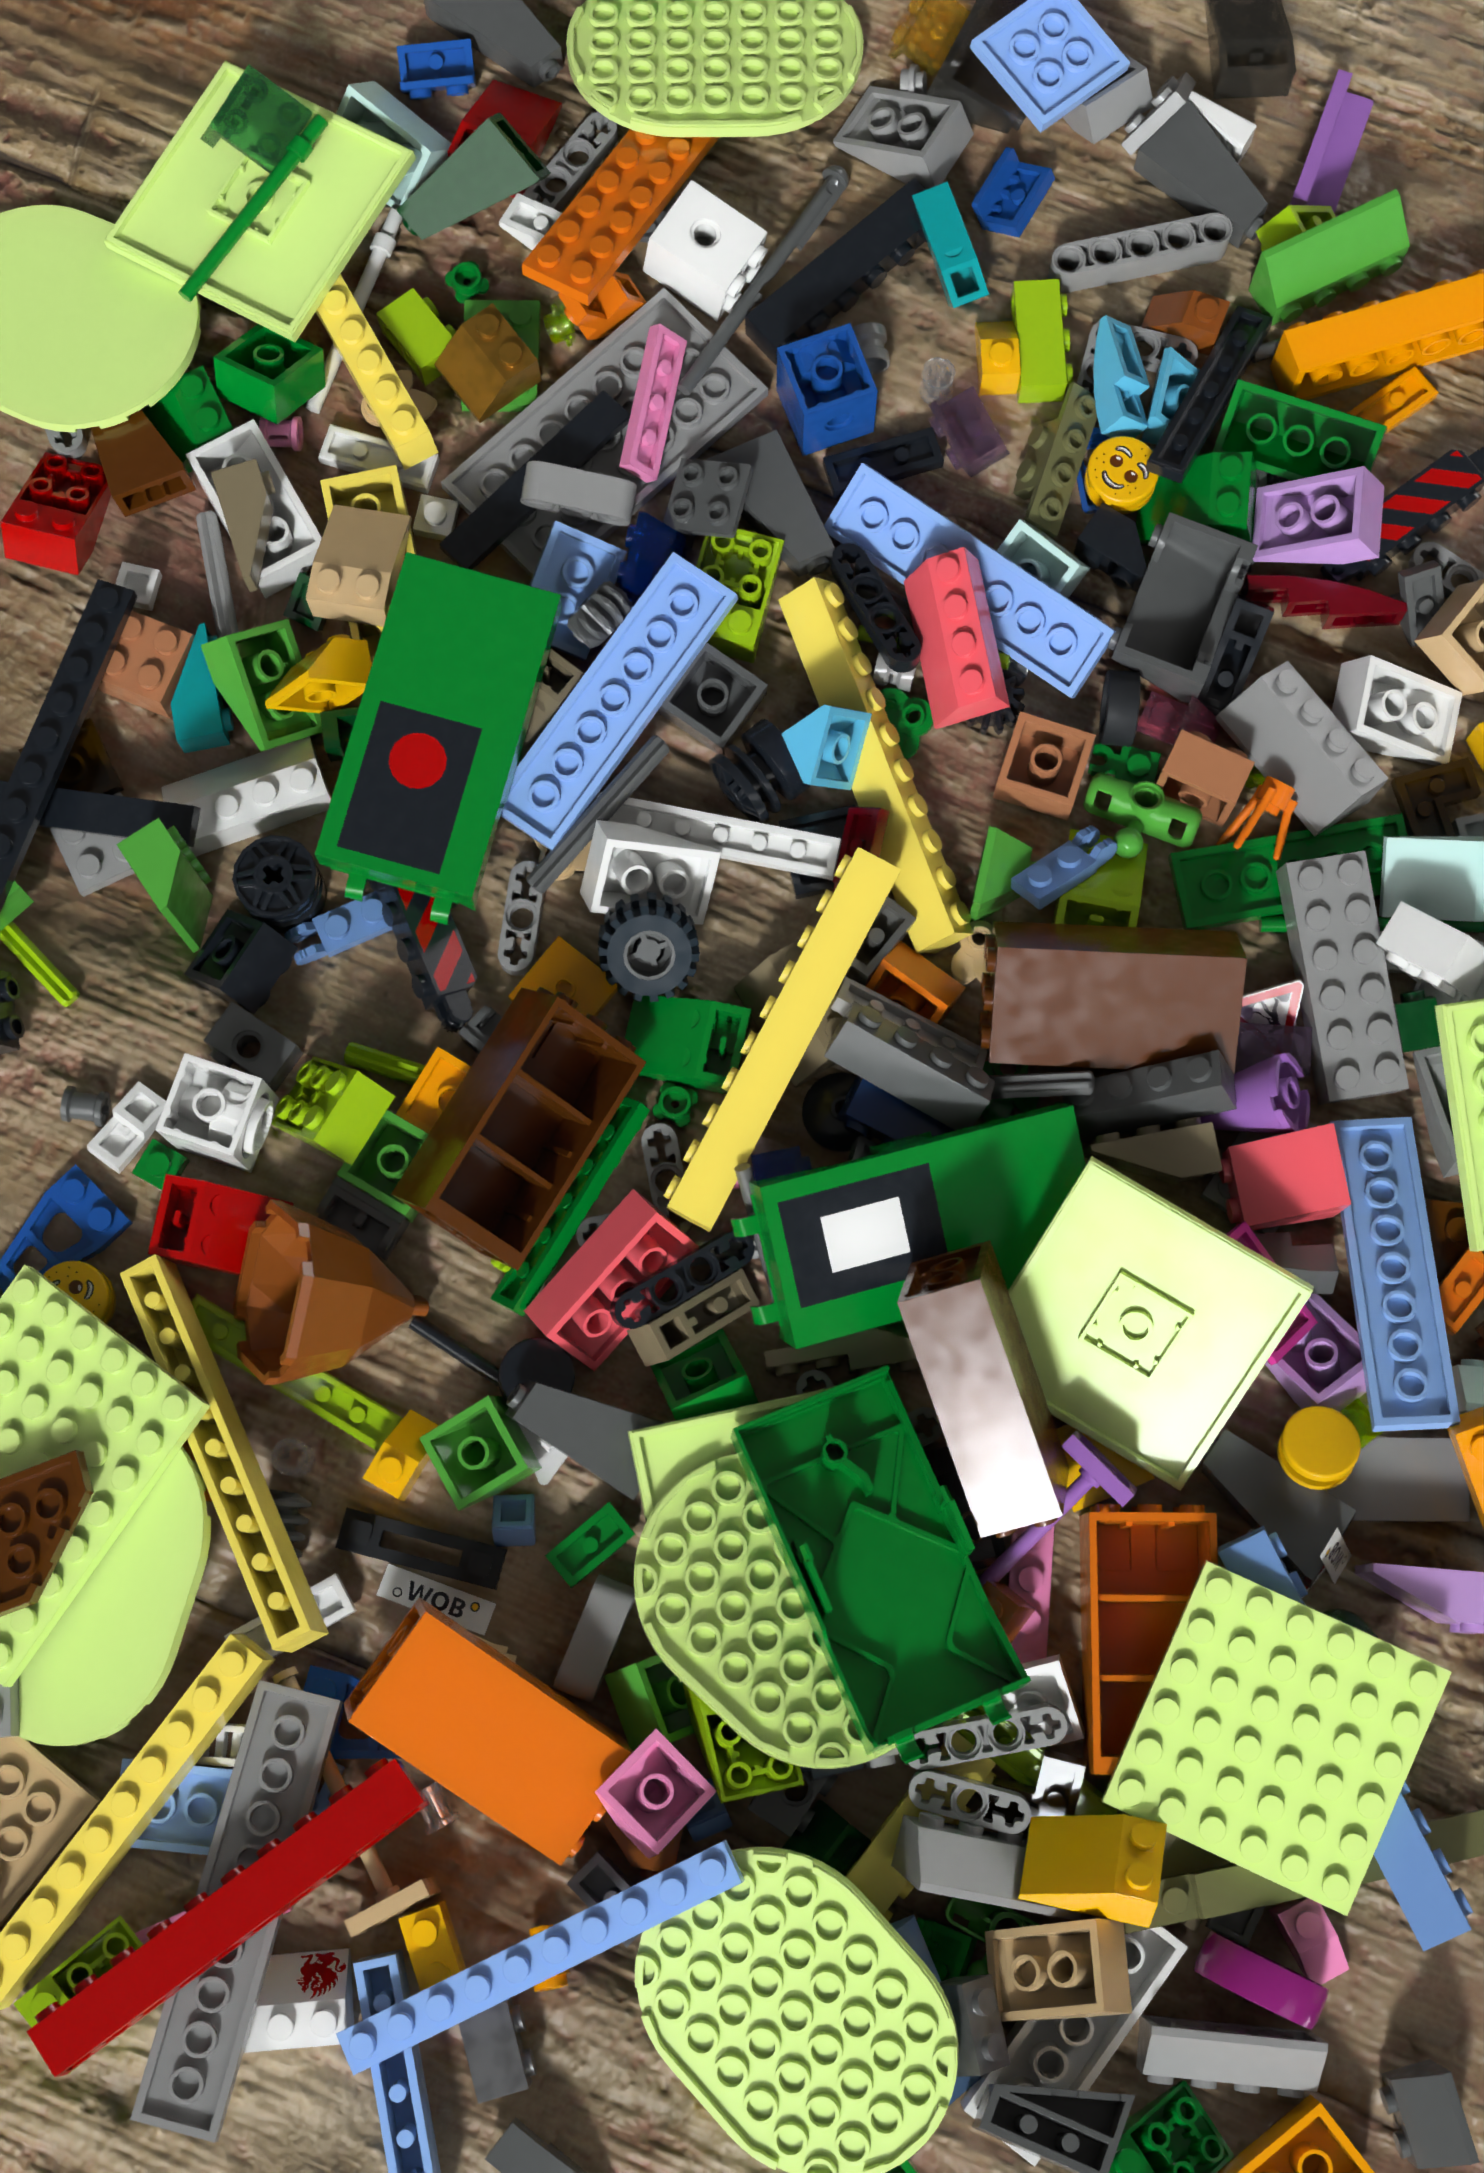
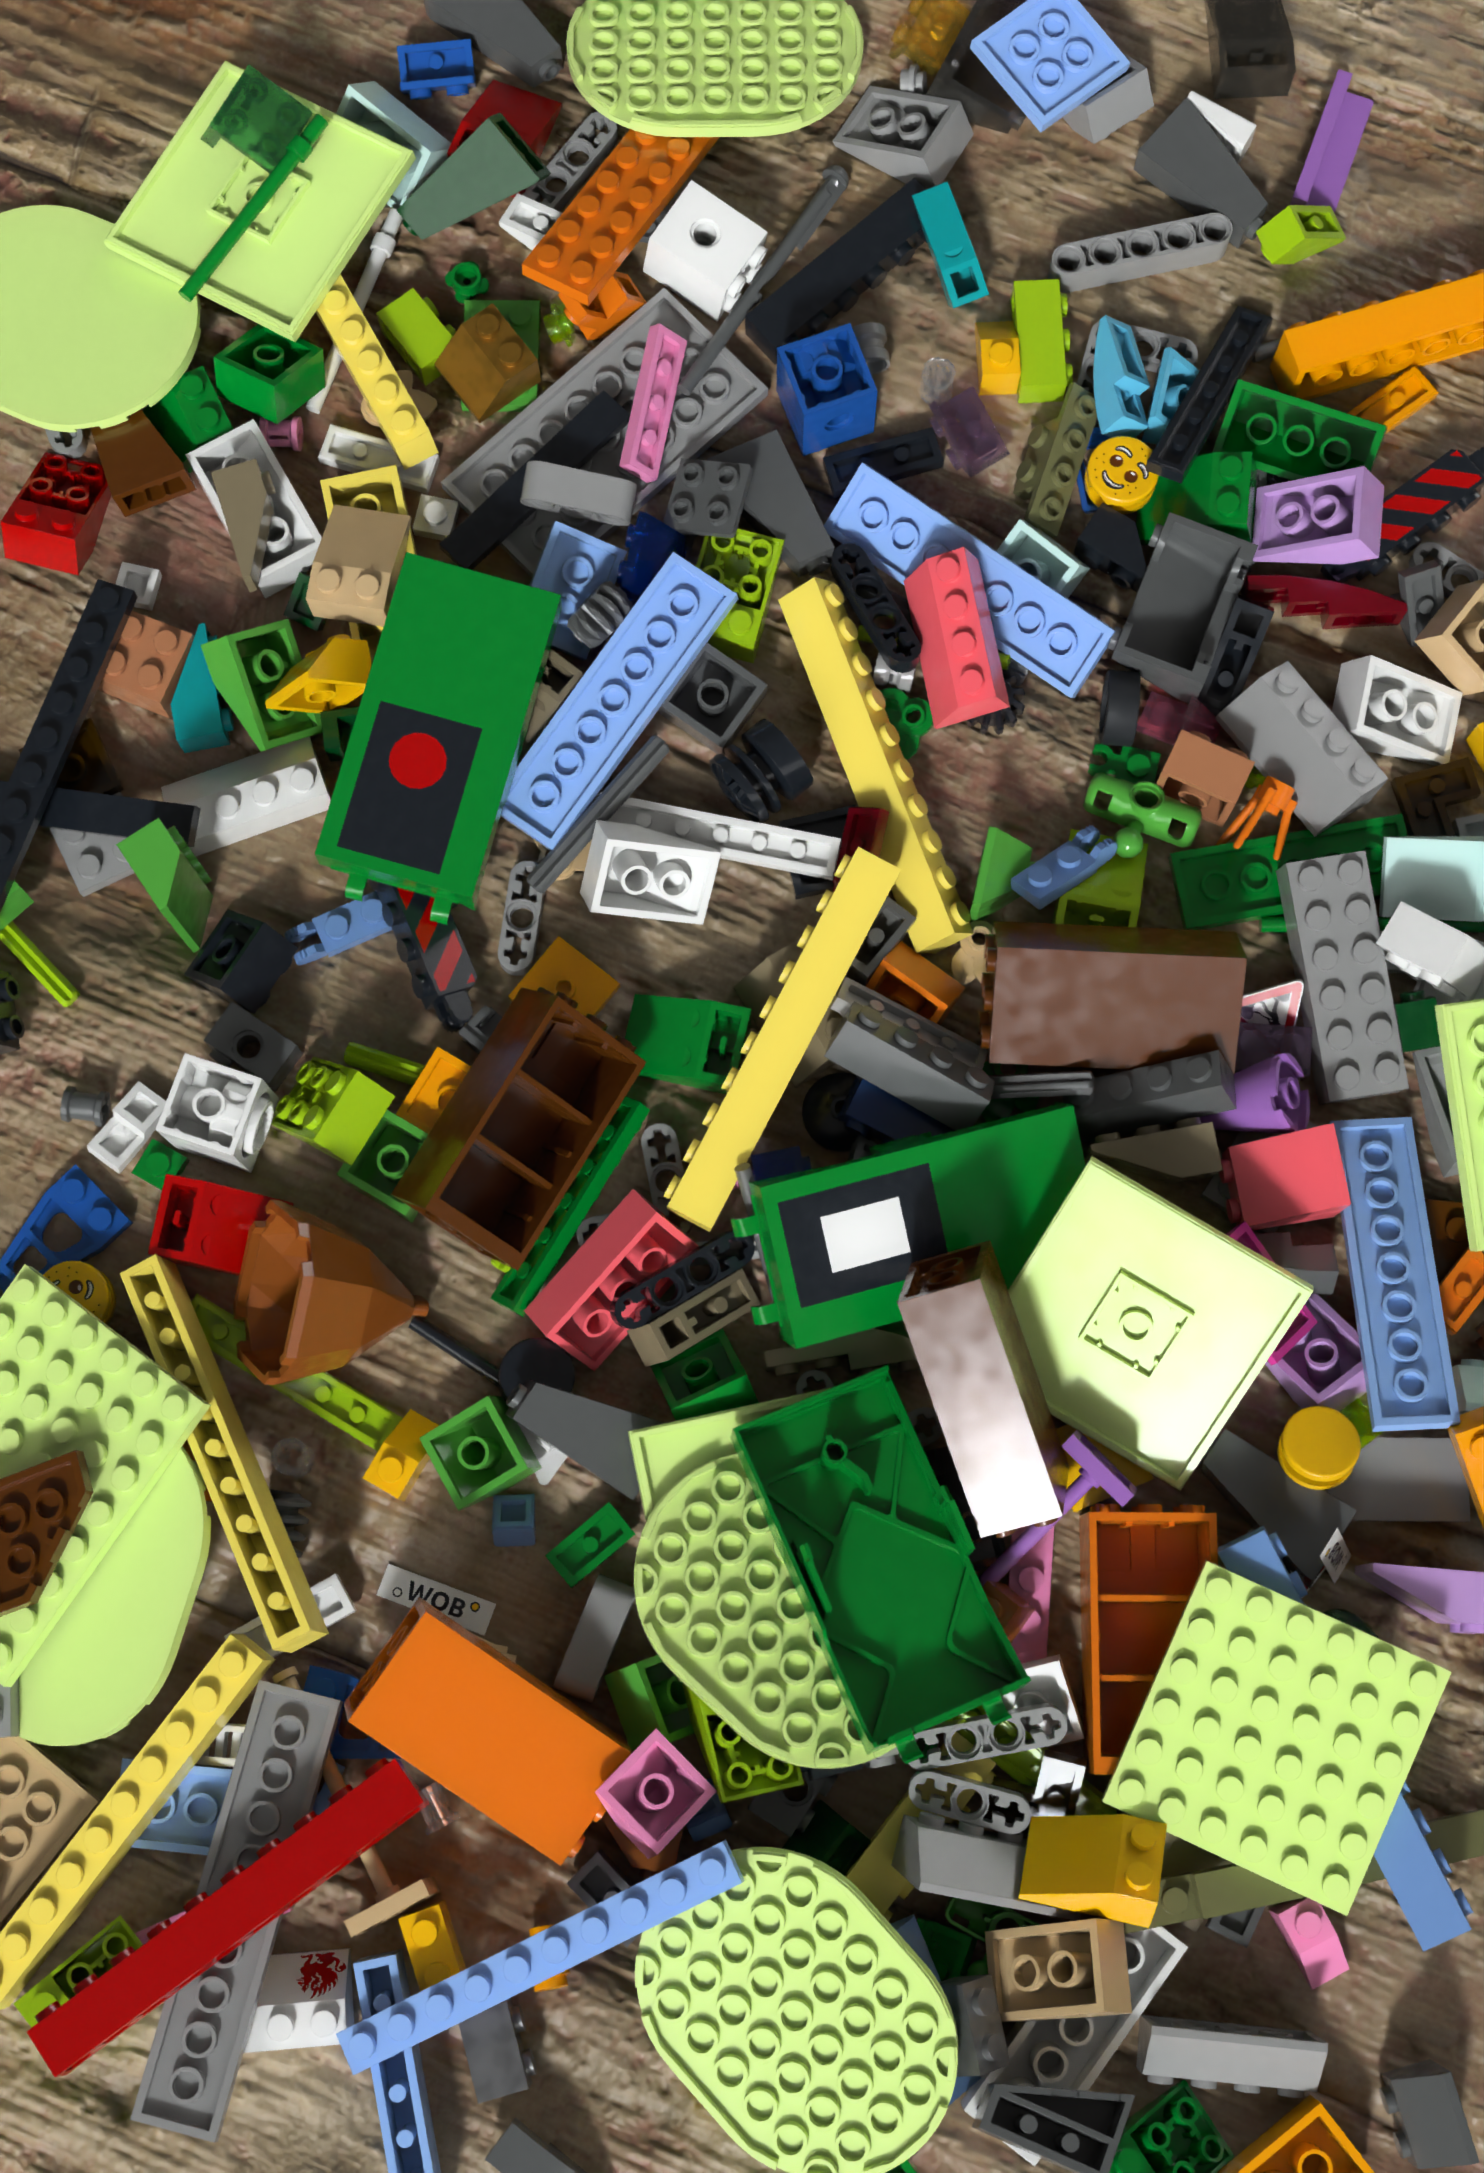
light grey axle [196,511,239,638] -> none
black wheel [232,835,327,933] -> none
dark grey hinge [316,1176,410,1261] -> none
black container [335,1507,507,1590] -> none
black wheel [598,892,700,1002] -> none
green plate [653,1082,698,1127] -> none
medium azure slope [781,704,872,790] -> none
blue bracket [972,147,1055,238] -> none
nougat brick [993,711,1096,821] -> none
light grey plate [1121,72,1196,155] -> none
dark orange slope [1141,290,1230,356] -> none
magenta piece [1194,1931,1329,2030] -> none
bright green slope [1248,189,1410,326] -> none

